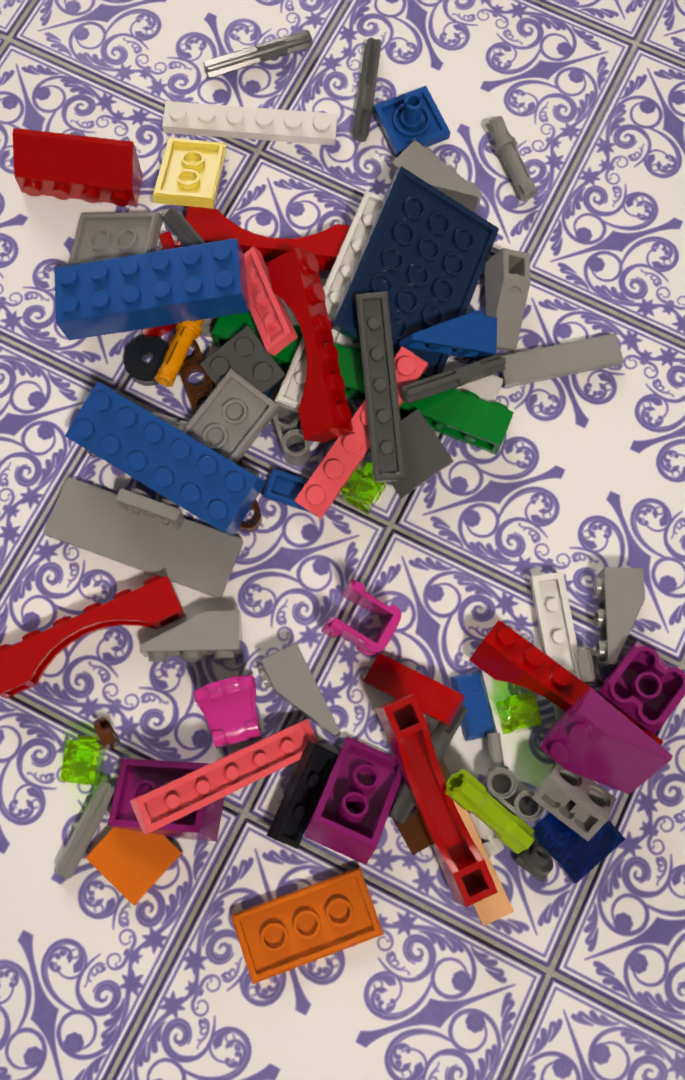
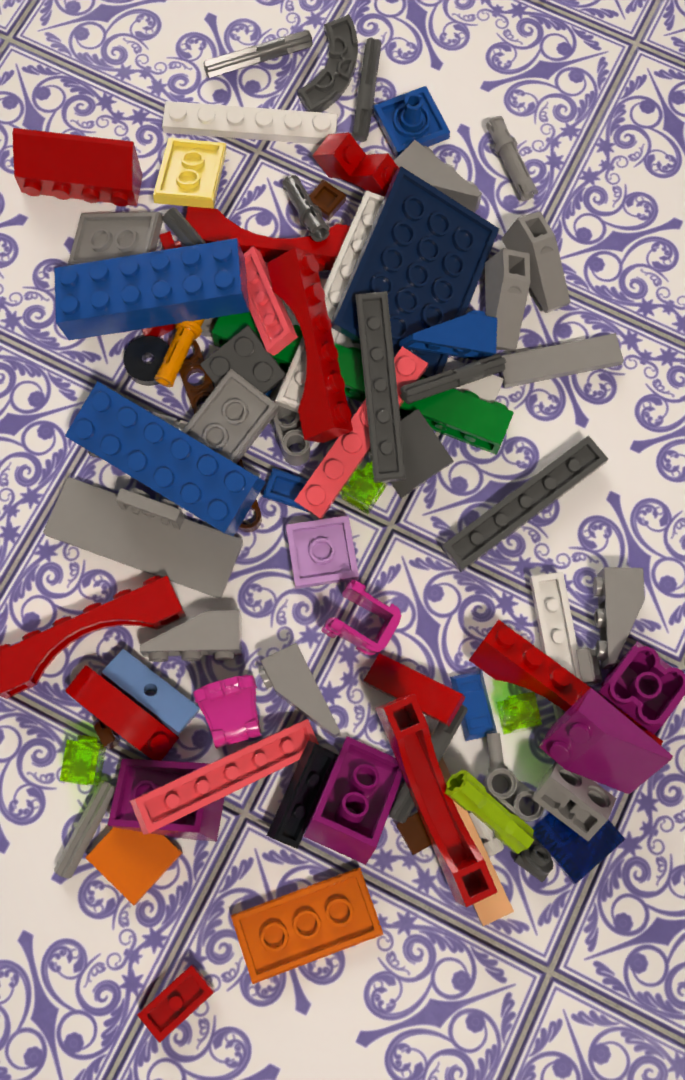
none -> red arch [65,665,179,761]
none -> medium blue tile [101,649,200,736]
none -> red plate [137,964,215,1043]
none -> dark grey pin [282,175,330,242]
none -> lavender plate [286,515,359,589]
none -> dark grey tile [298,14,358,113]
none -> reddish brown tile [309,179,346,221]
none -> red arch [312,132,399,197]
none -> dark grey plate [441,435,608,572]
none -> light grey slope [501,211,570,313]

